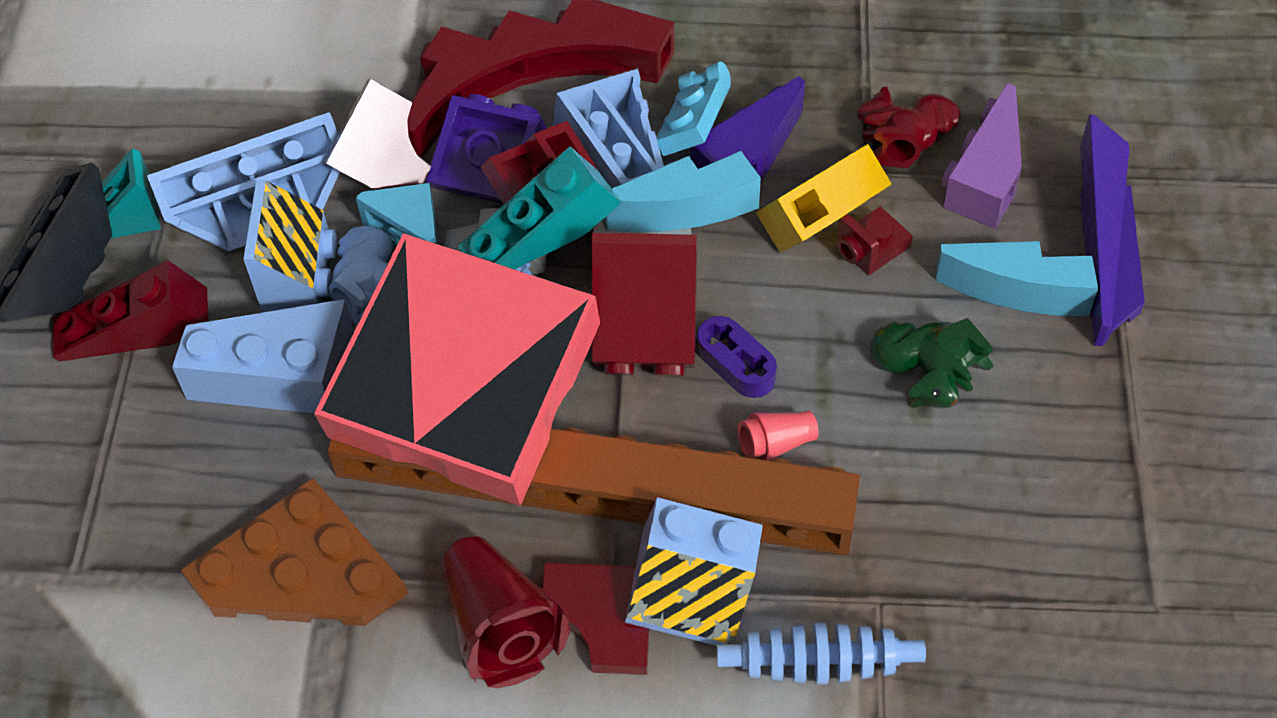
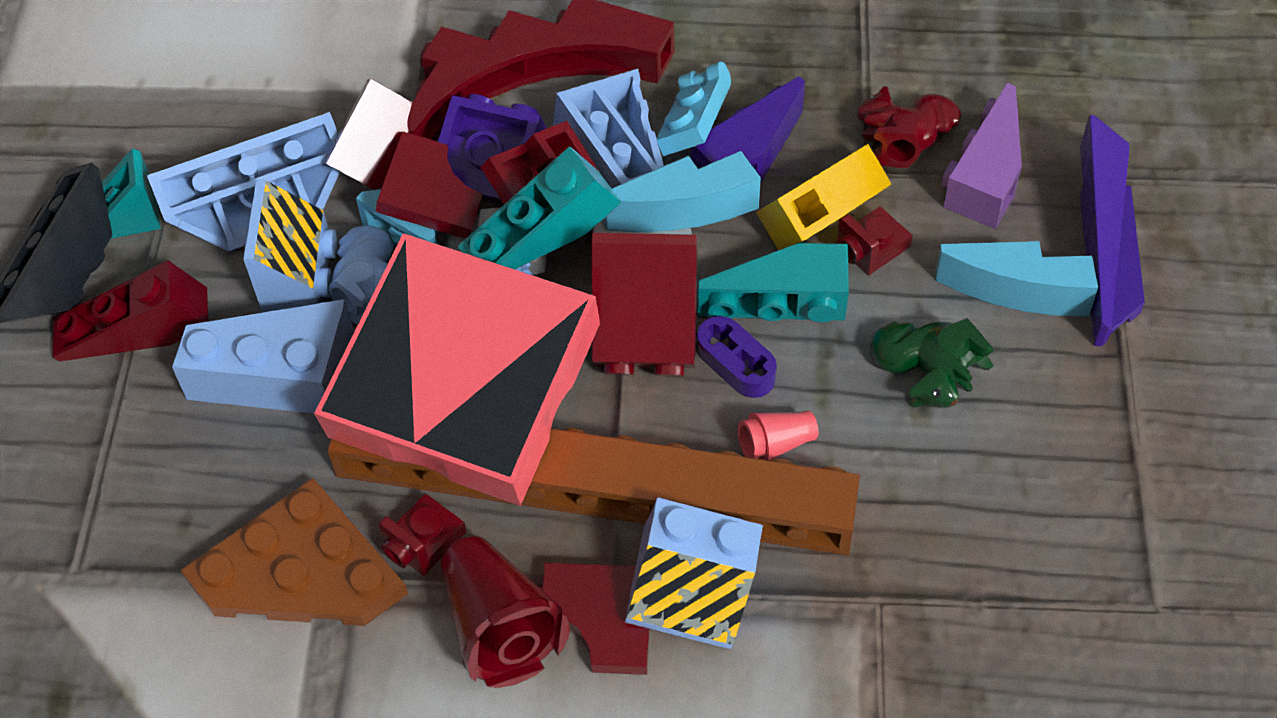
light blue piece [717,622,926,685] -> none
none -> dark red tile [375,131,483,239]
none -> dark red bracket [378,493,467,576]
none -> teal slope [698,243,849,323]

